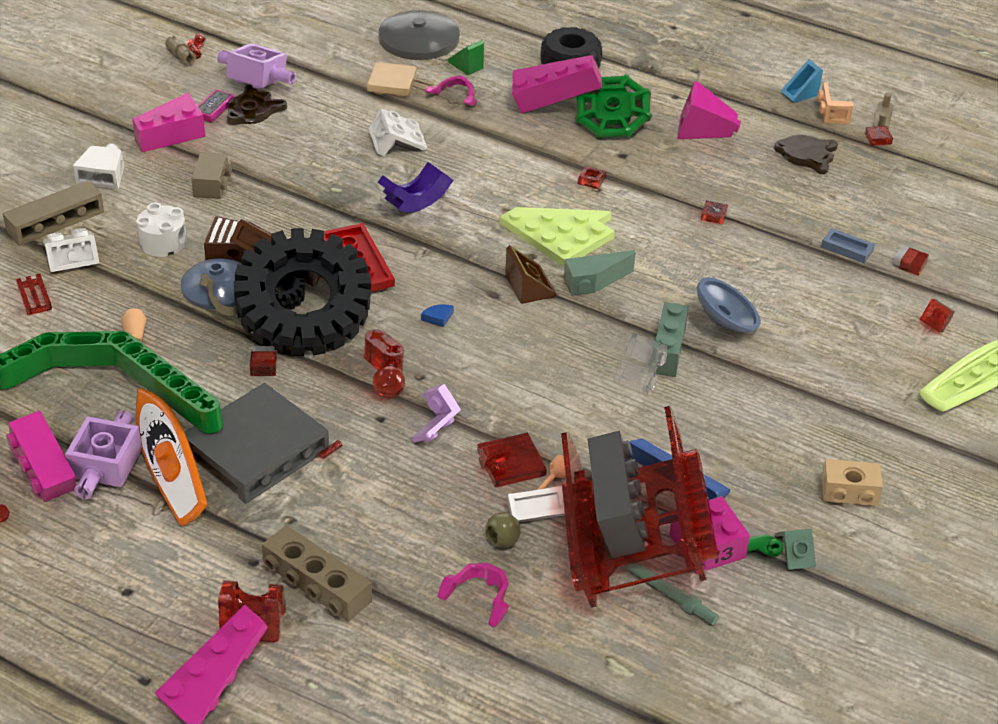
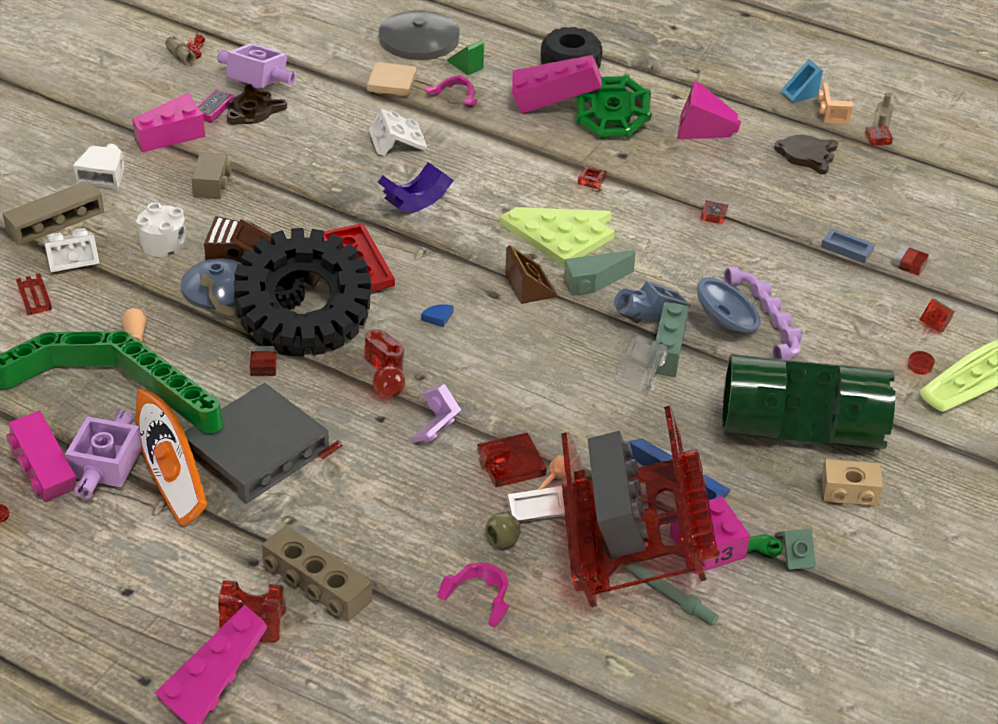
none -> sand blue plate [614,281,691,323]
none -> dark green cylinder [722,354,896,450]
none -> lavender bar [724,267,802,360]
none -> clear red tile [908,351,935,375]

